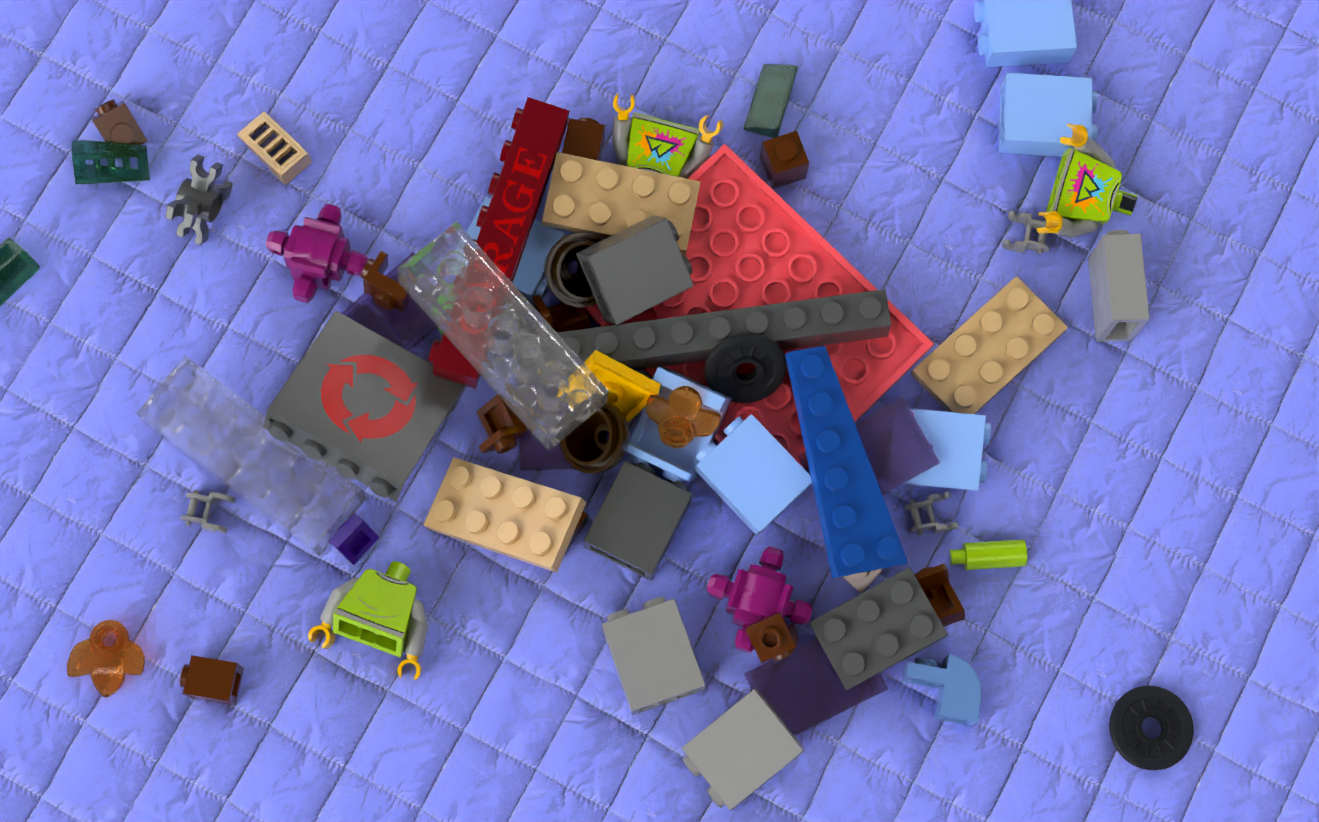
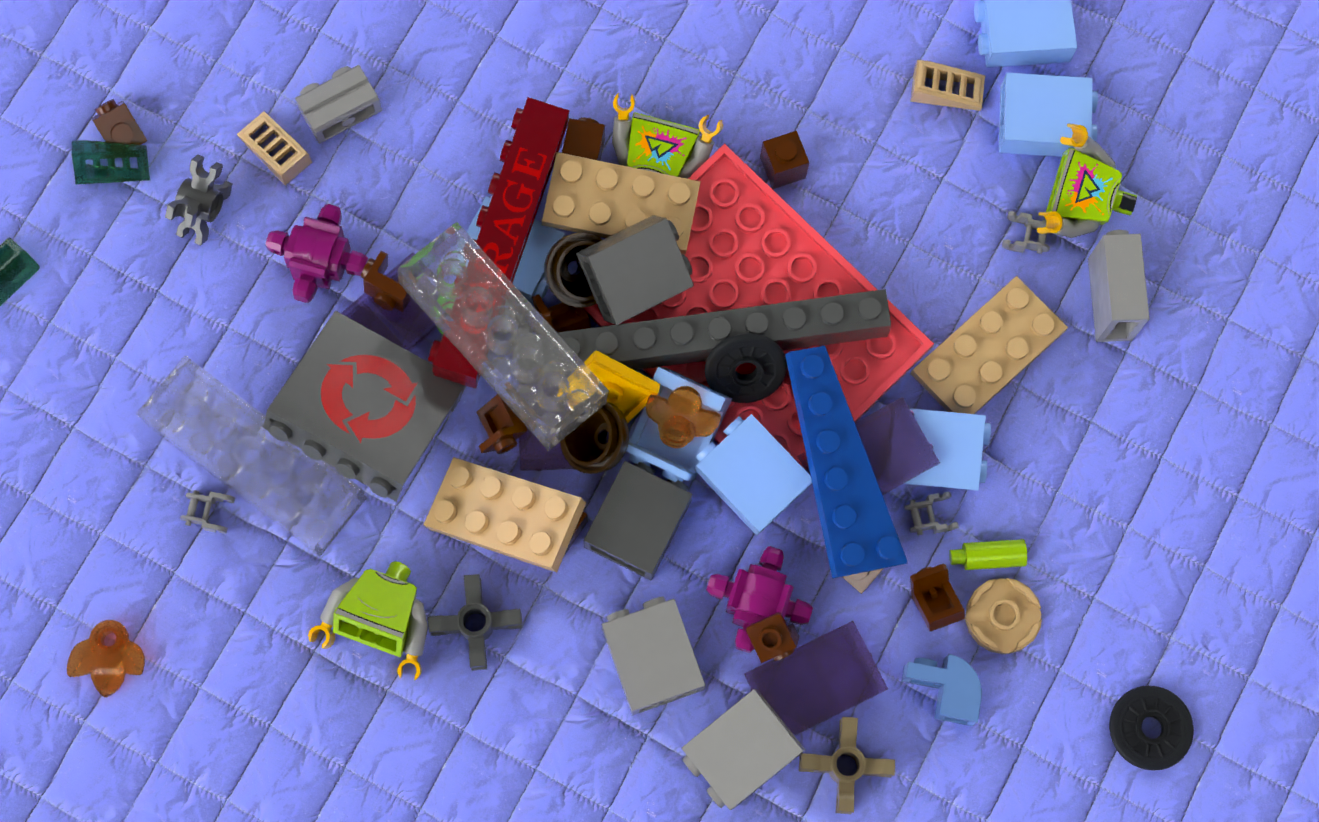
reddish brown brick [180,655,244,706] -> none
dark purple plate [328,513,380,565] -> none
clear green slope [744,64,799,138] -> none
dark grey plate [809,567,948,691] -> none
none -> light grey brick [295,65,382,144]
none -> dark grey pin [428,574,523,671]
none -> dark tan pin [799,717,895,814]
none -> tan slope [910,60,985,111]
none -> tan tile [965,578,1042,654]

